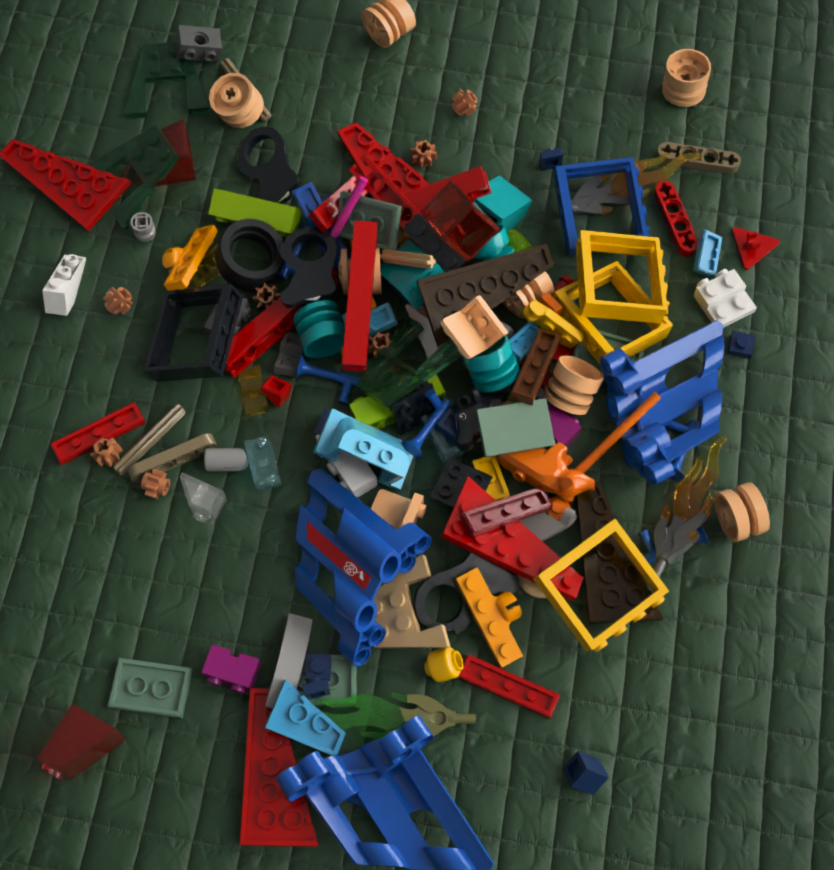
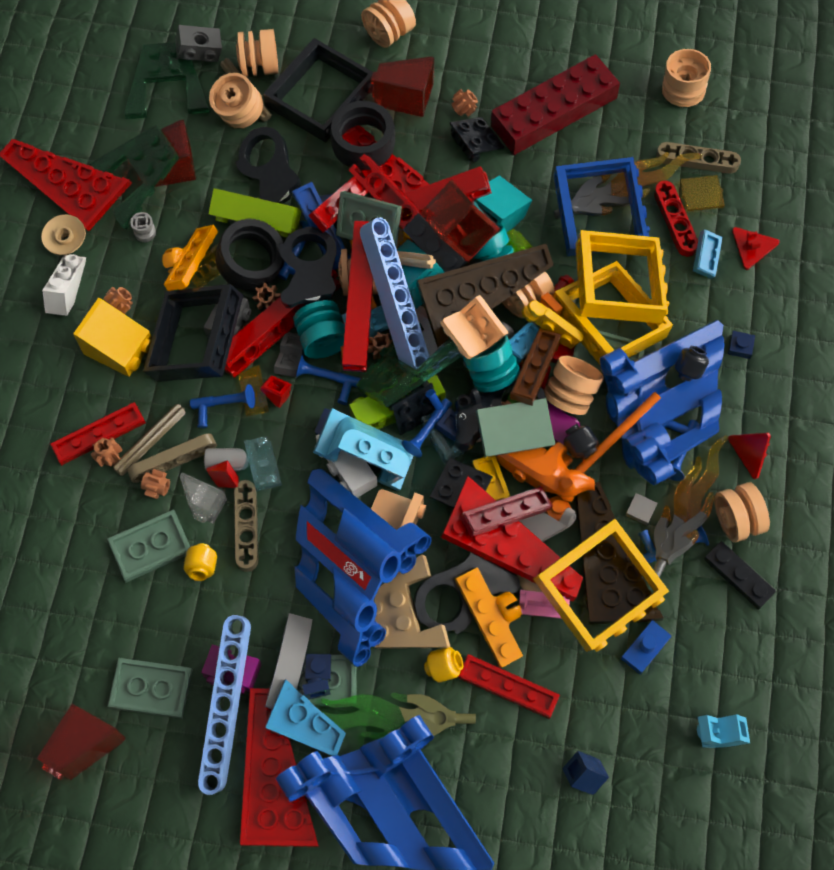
dark pink bar [330,176,368,238] -> none
nougat gear [411,140,437,168] -> none
dark blue plate [539,148,563,171] -> none
white plate [693,269,757,328] -> none
none -> tan dish [42,215,86,255]
none -> yellow slope [73,298,152,377]
none -> sand green tile [107,509,190,583]
none -> yellow head [183,543,217,581]
none -> blue piece [190,384,255,428]
none -> light blue beam [198,615,251,795]
none -> red slope [206,460,239,488]
none -> dark tan beam [234,480,258,572]
none -> light nougat wheel [236,29,279,77]
none -> black window [263,38,376,143]
none -> black tyre [330,101,395,170]
none -> light blue beam [360,218,431,377]
none -> clear red slope [371,57,434,117]
none -> black hinge [450,117,504,162]
none -> dark red brick [490,54,620,155]
none -> bright pink hinge [519,590,570,619]
none -> black head [563,424,599,461]
none -> blue tile [621,620,672,675]
none -> light grey tile [625,493,658,526]
none -> black head [675,345,709,382]
none -> clear yellow piece [680,175,725,212]
none -> medium azure brick [697,715,750,748]
none -> black plate [704,541,776,610]
none -> red piece [728,432,771,479]

